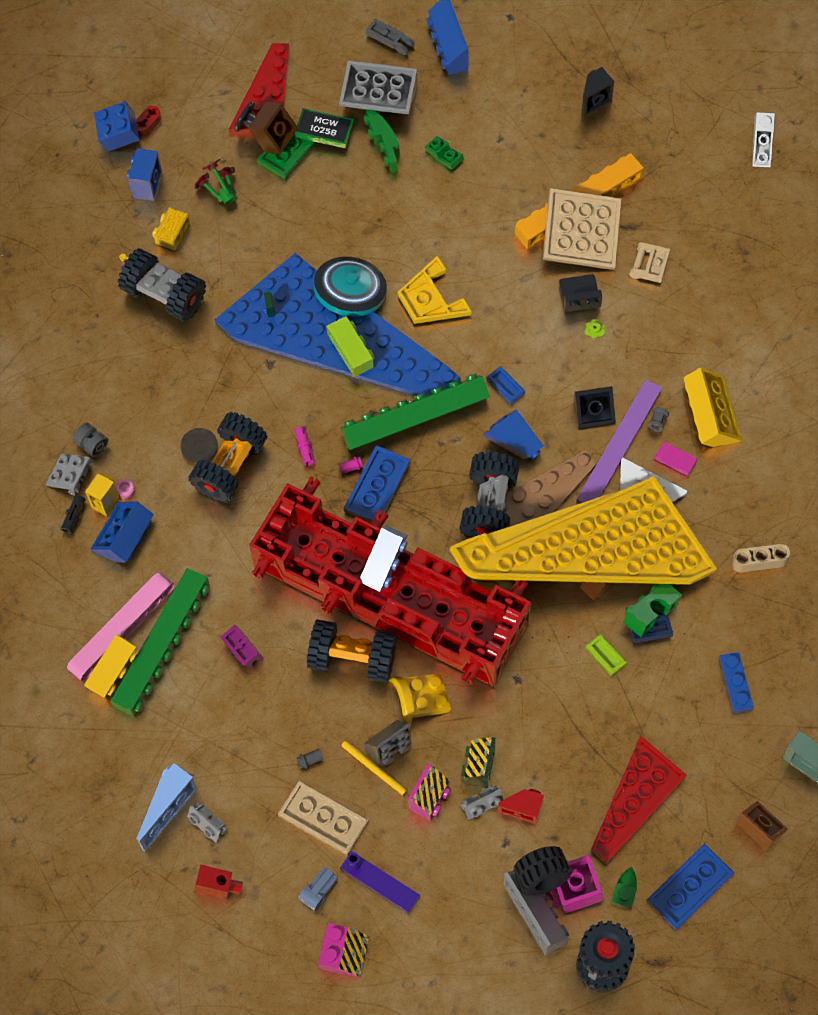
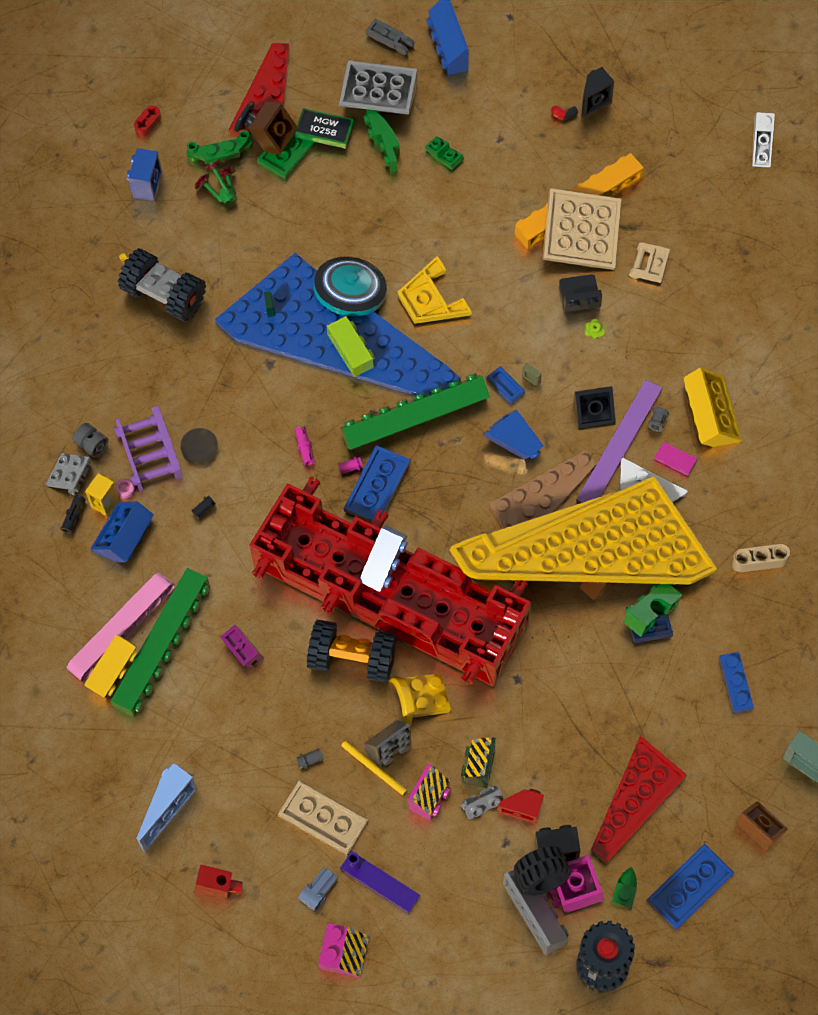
blue brick [94,101,140,152] -> none
yellow brick [153,207,190,251] -> none
light grey hinge [187,803,228,843] -> none
black plate [188,412,268,503] -> none
black plate [460,451,519,538] -> none
lime tile [586,634,627,676] -> none
none -> medium lavender fence [114,406,183,491]
none -> green plate [186,130,253,164]
none -> black pin [191,496,216,519]
none -> olive tile [522,363,542,386]
none -> black brick [534,825,581,862]
none -> arm [551,106,578,120]

